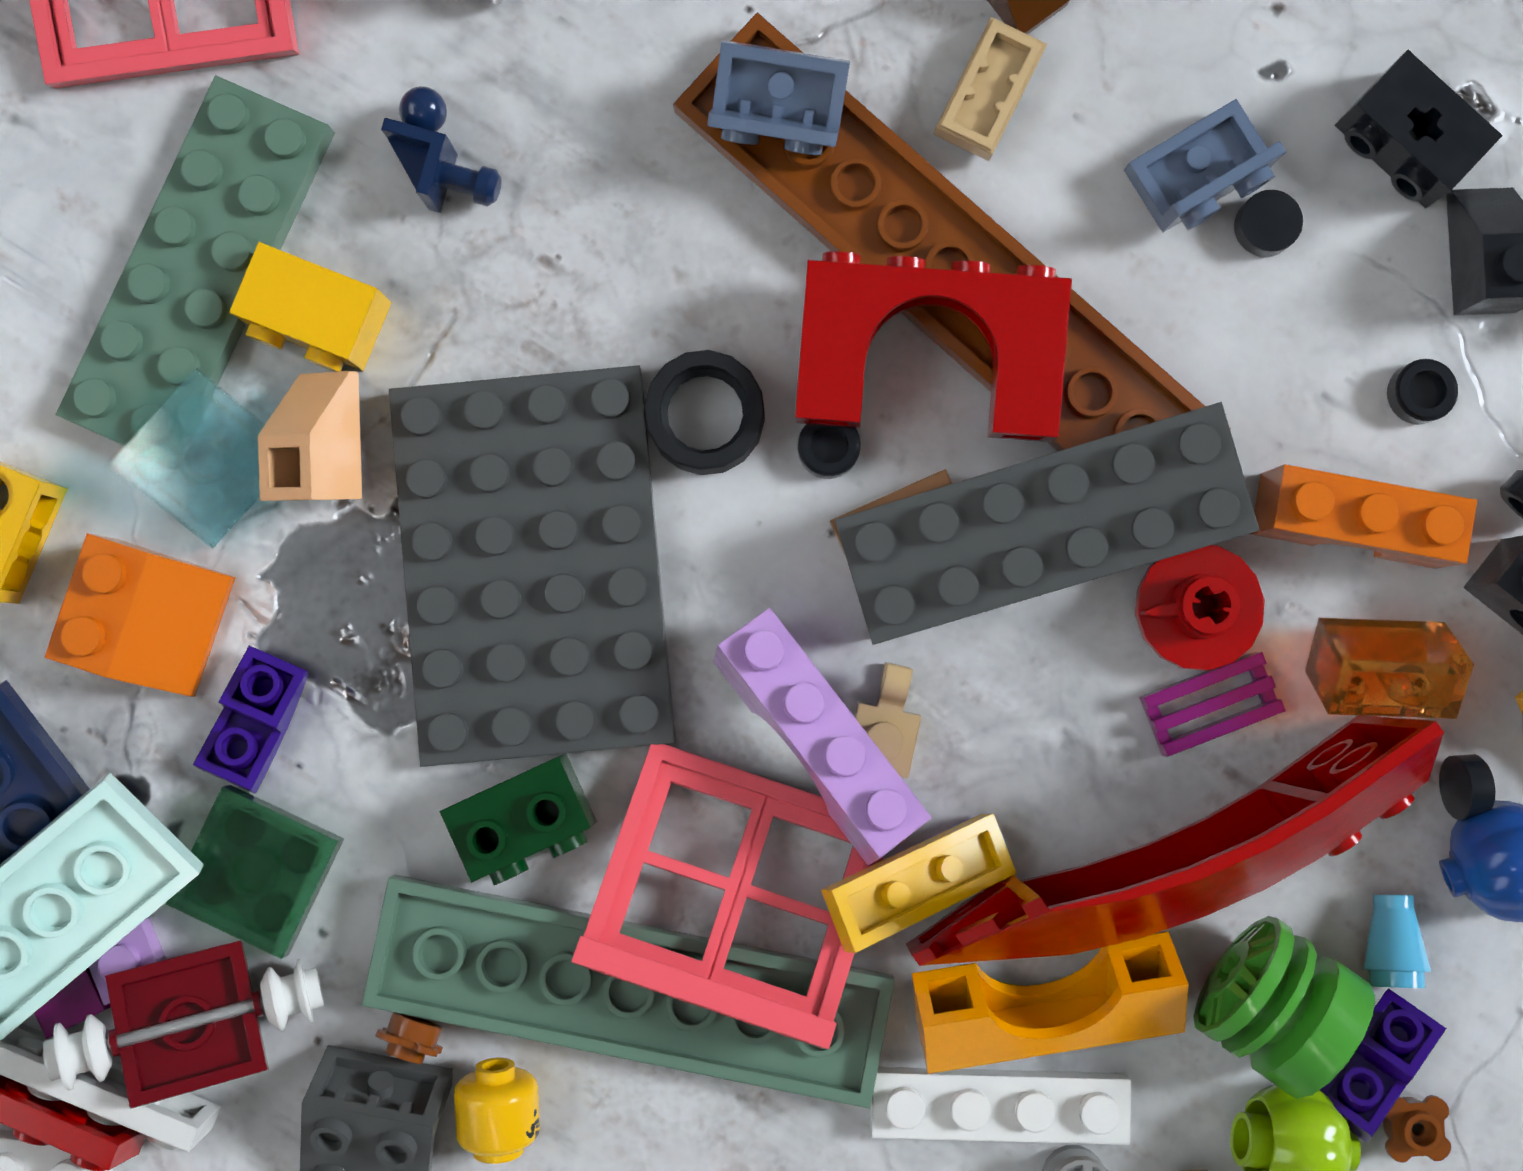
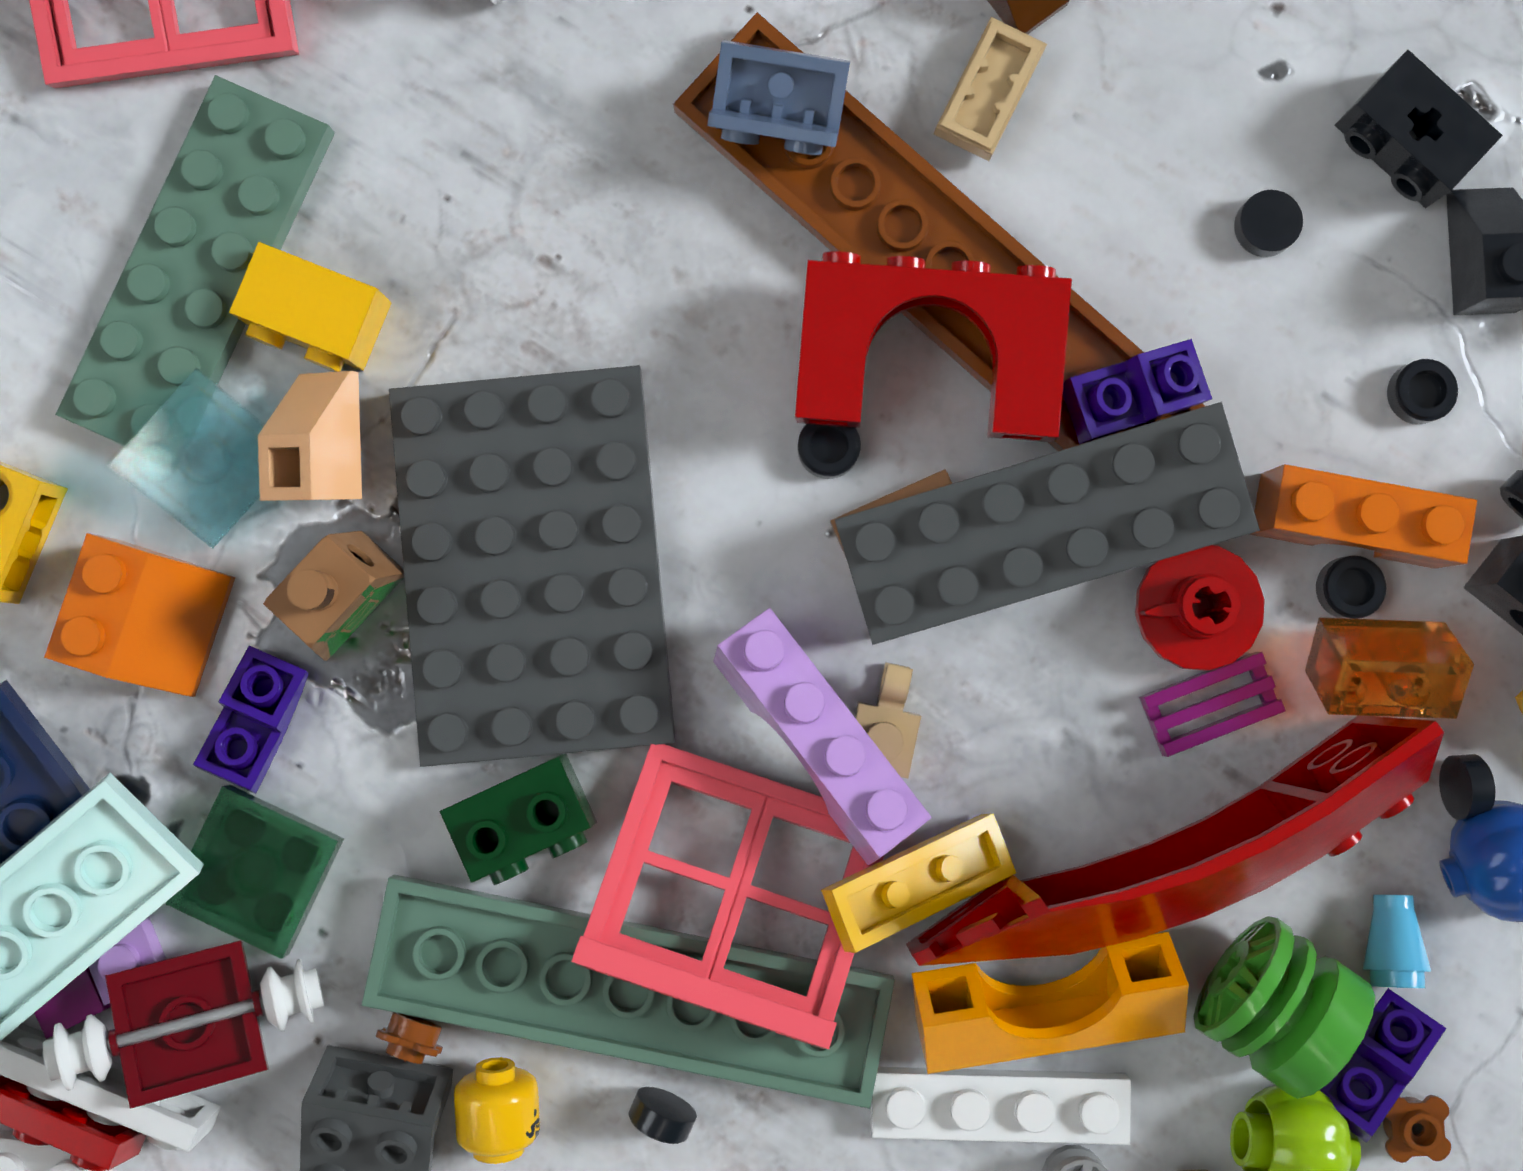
dark blue piece [381,86,502,213] -> none
black tyre [644,350,765,475] -> none
sand blue bracket [1124,99,1286,233] -> none
none -> medium nougat torso [263,531,404,661]
none -> black tile [628,1087,697,1144]
none -> dark purple slope [1062,339,1212,444]
none -> black tile [1316,556,1386,619]

